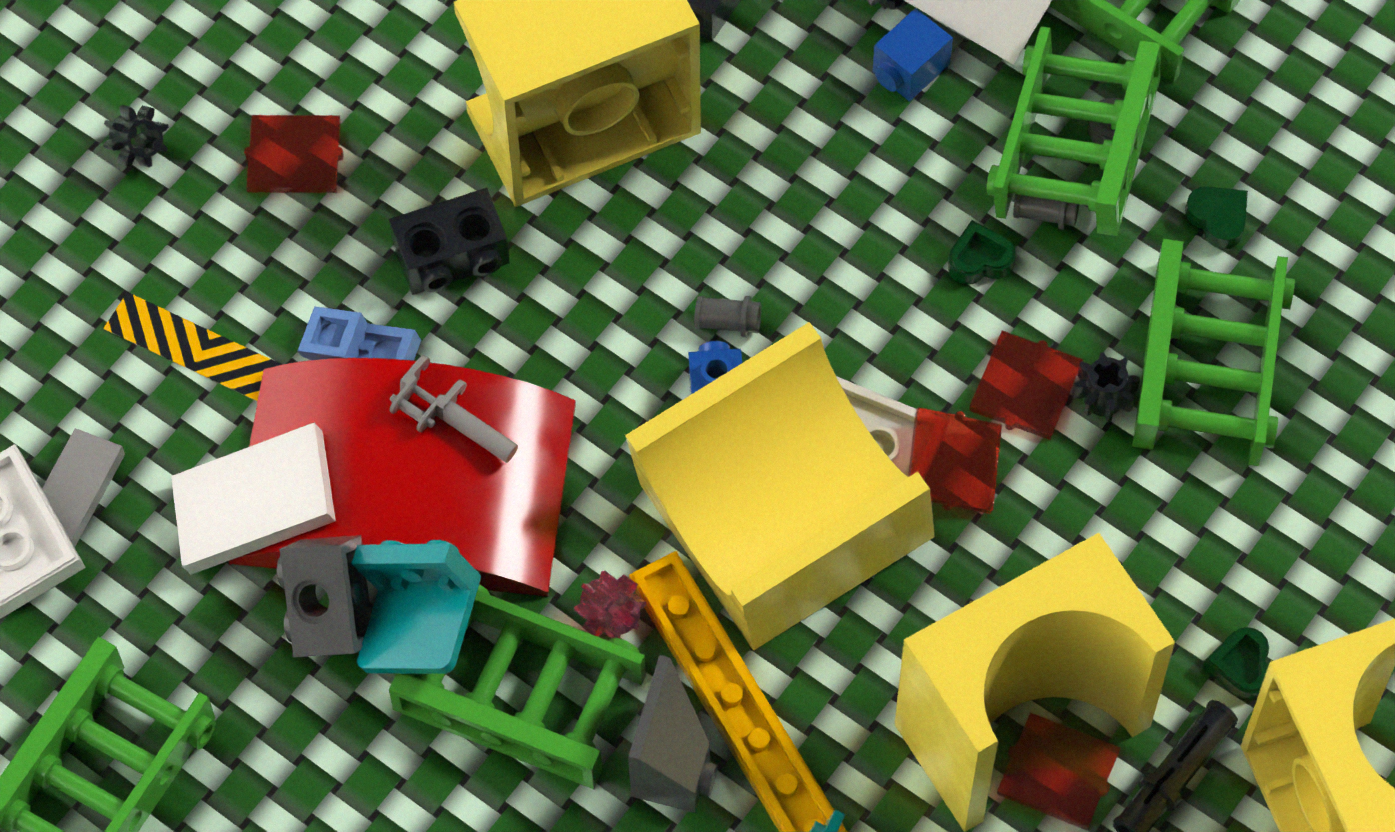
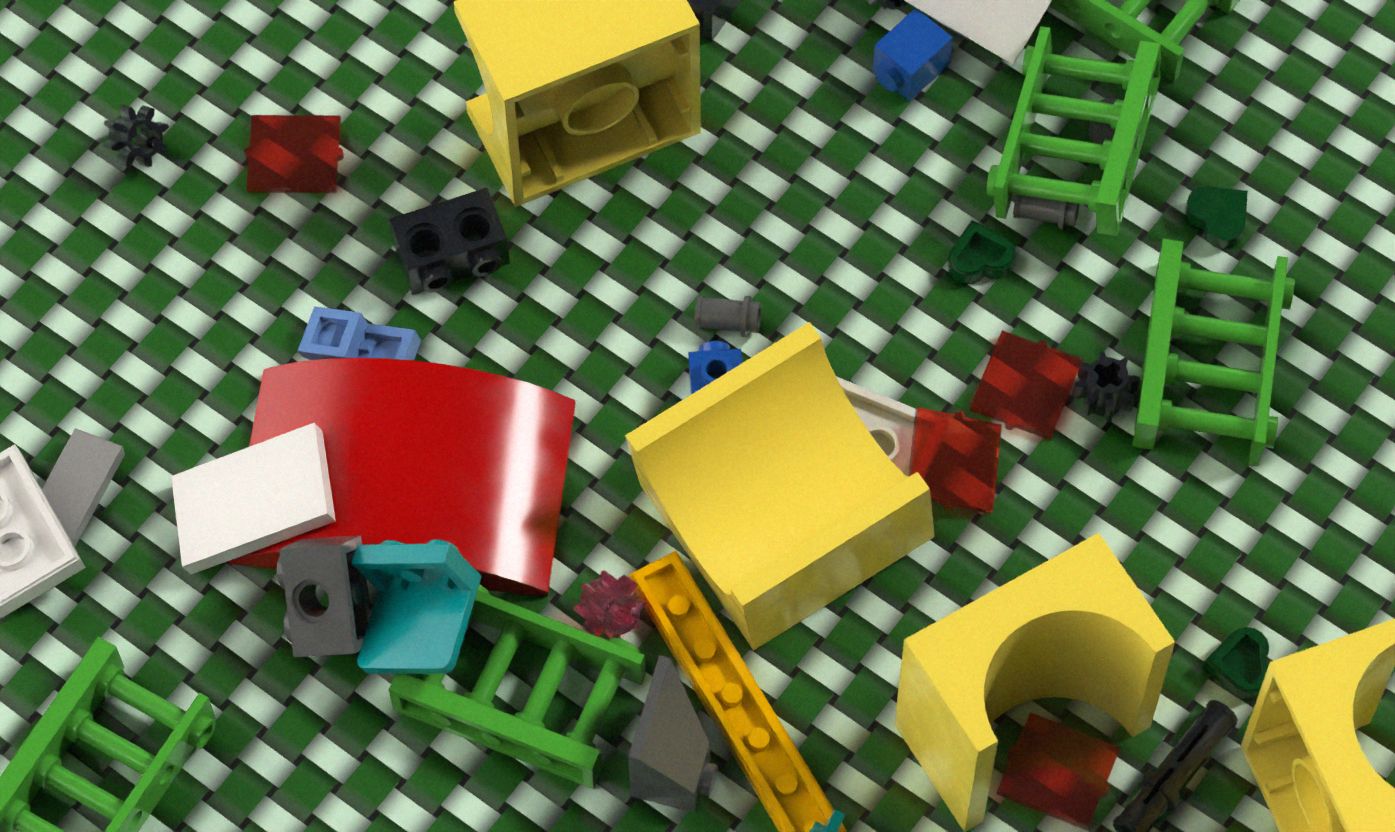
sticker [103,292,283,401] -> none
light grey piece [389,355,519,463] -> none

